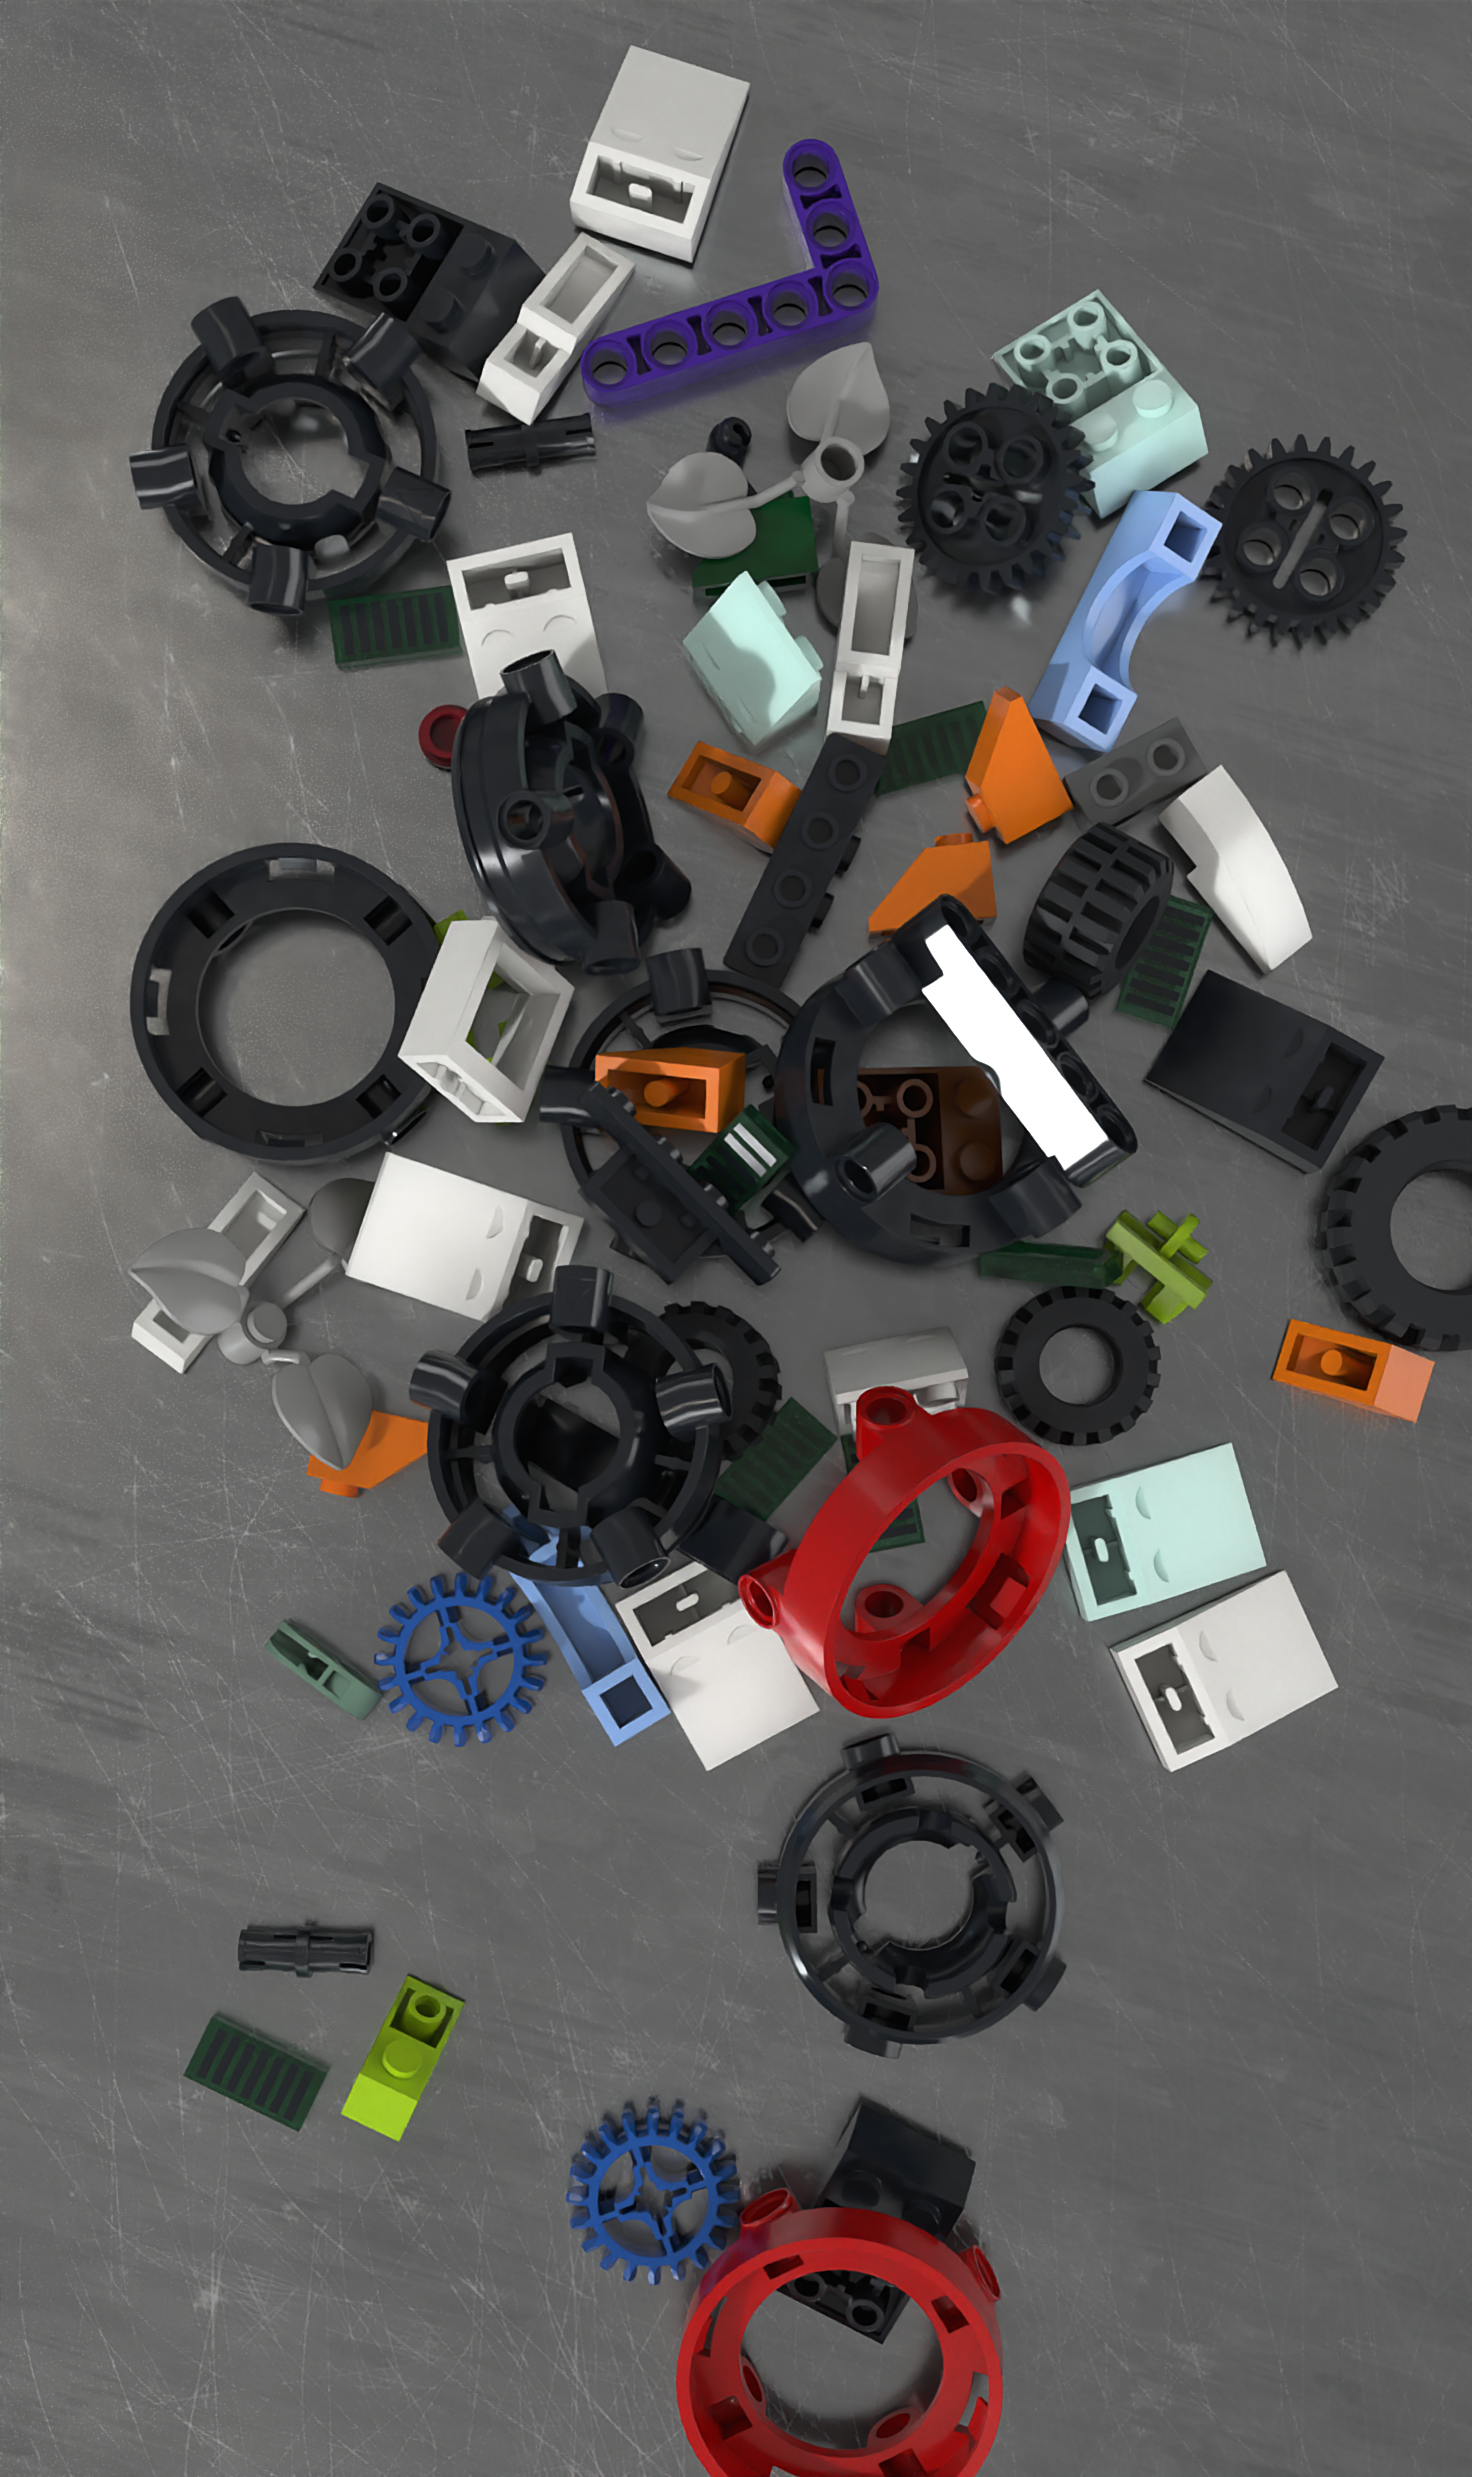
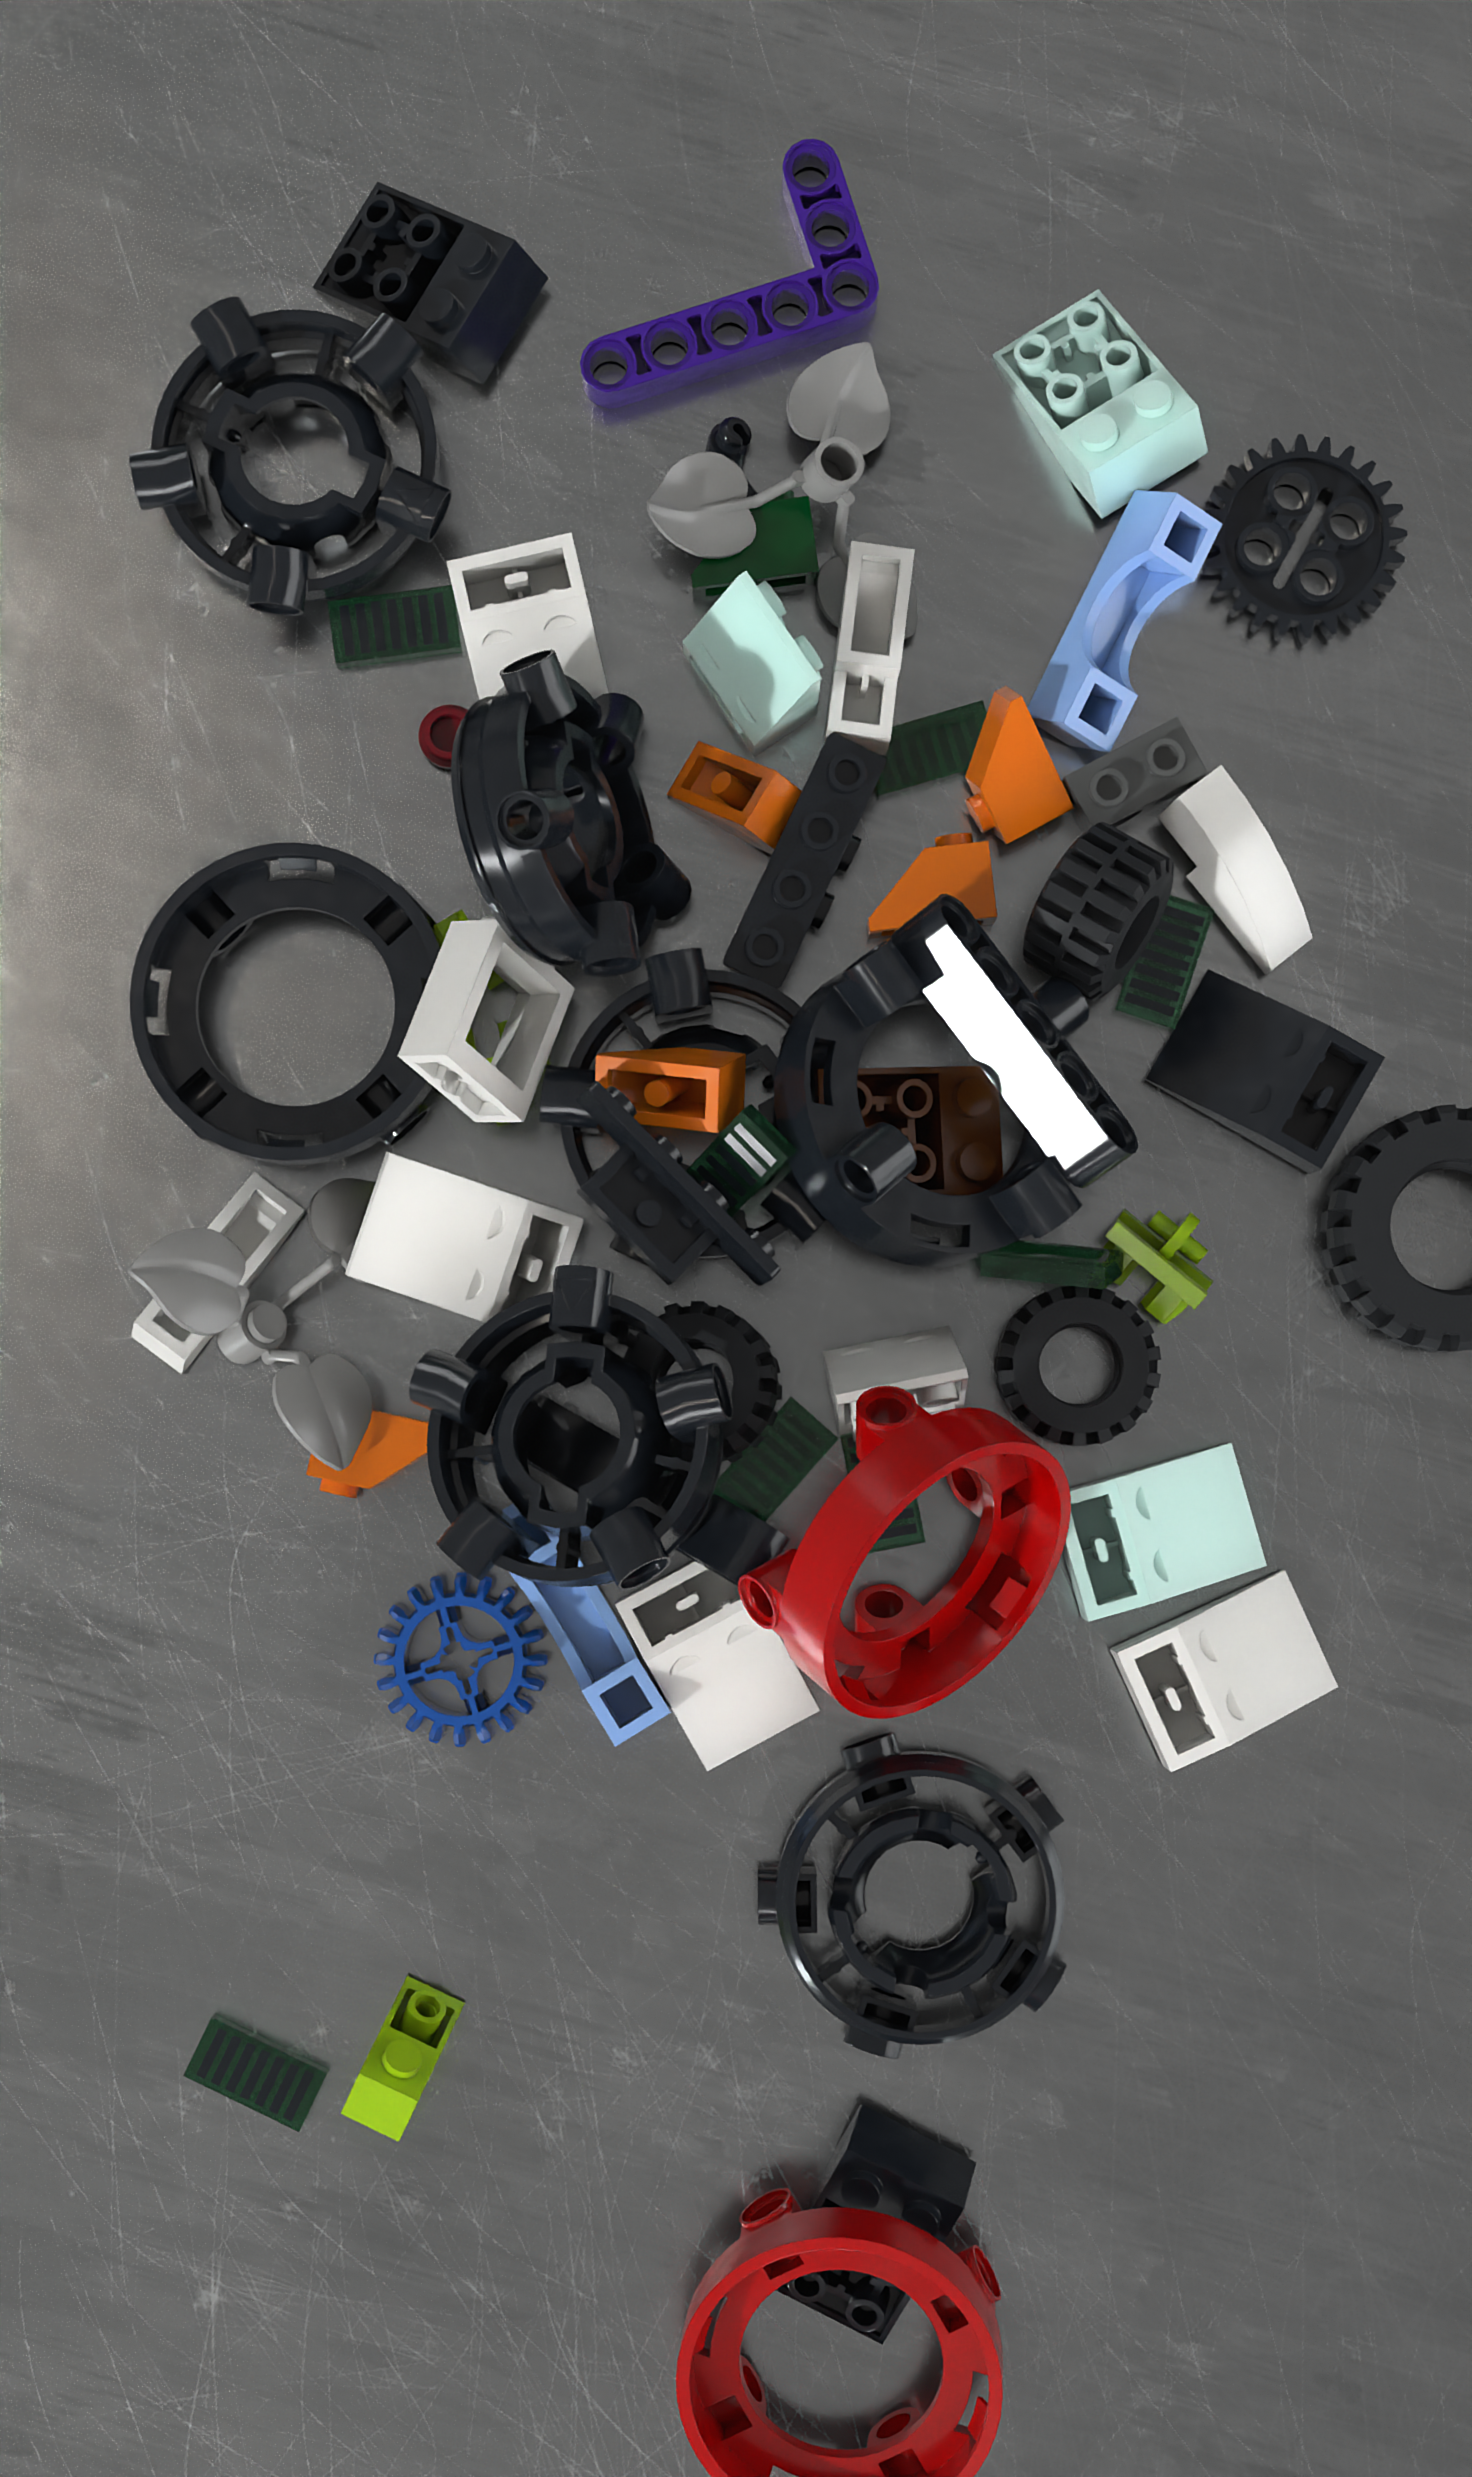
black pin [238,1926,373,1978] -> none
sand green piece [264,1619,383,1721] -> none
black pin [465,412,595,471] -> none
white slope [476,231,636,426] -> none
blue gear [566,2105,741,2285] -> none
white slope [570,45,750,263] -> none
black gear [896,382,1095,595] -> none
orange slope [1272,1319,1435,1423] -> none

